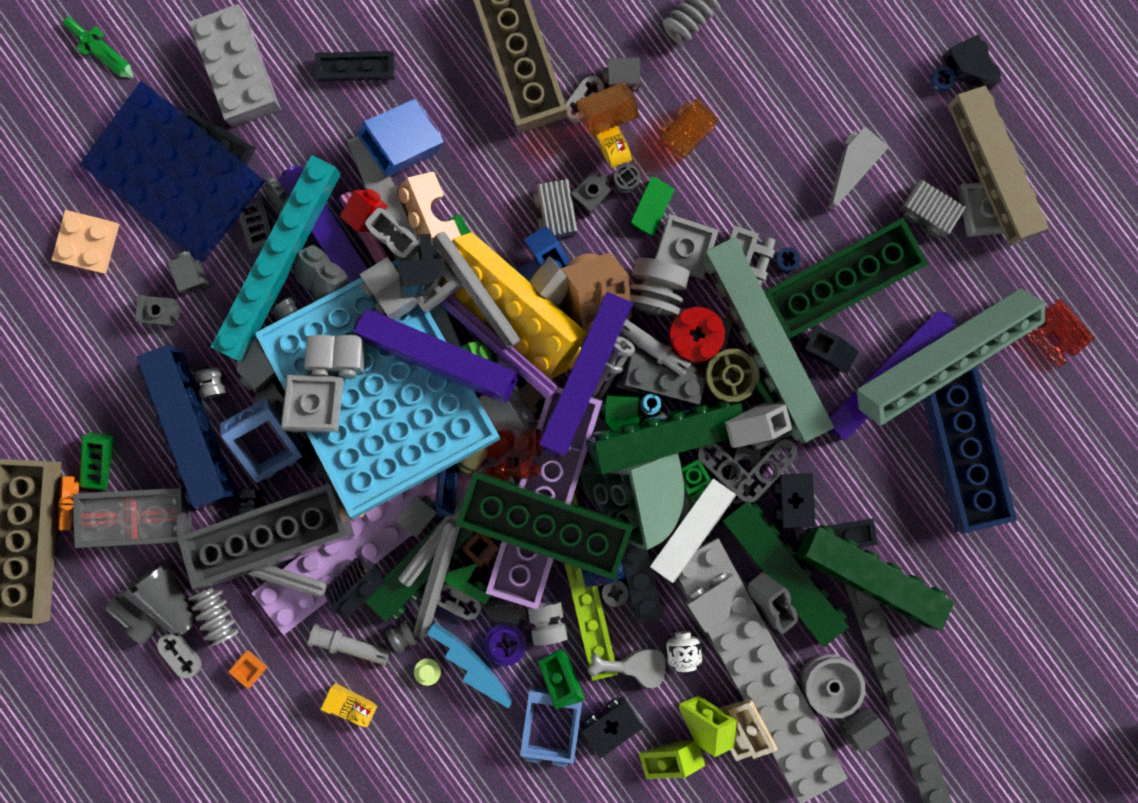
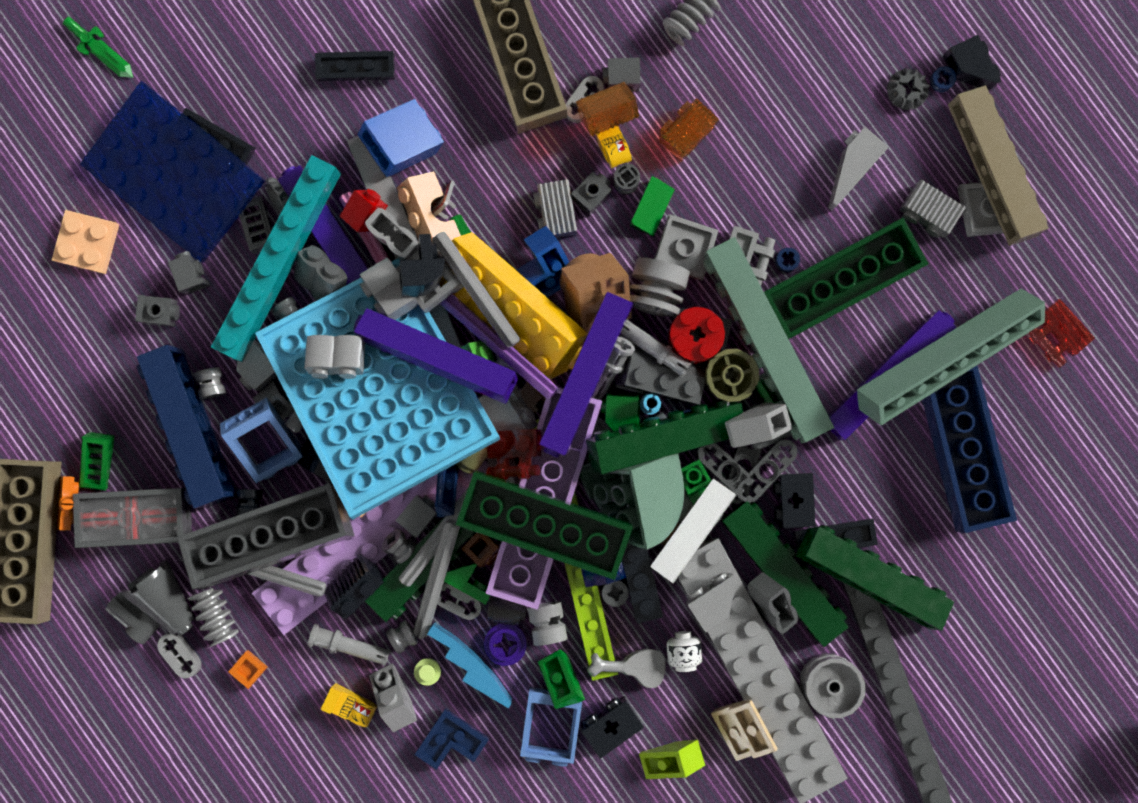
light grey brick [189,4,281,128] -> none
light grey plate [281,375,344,433] -> none
light grey brick [530,256,568,305] -> none
lime slope [679,695,737,757] -> none
black slope [799,325,859,375] -> none
dark grey brick [839,706,890,754] -> none
none -> light grey slope [369,664,417,732]
none -> flat silver wheel [381,529,416,563]
none -> dark blue plate [415,708,489,770]
none -> light grey piece [431,180,456,219]
none -> dark grey gear [887,68,930,110]

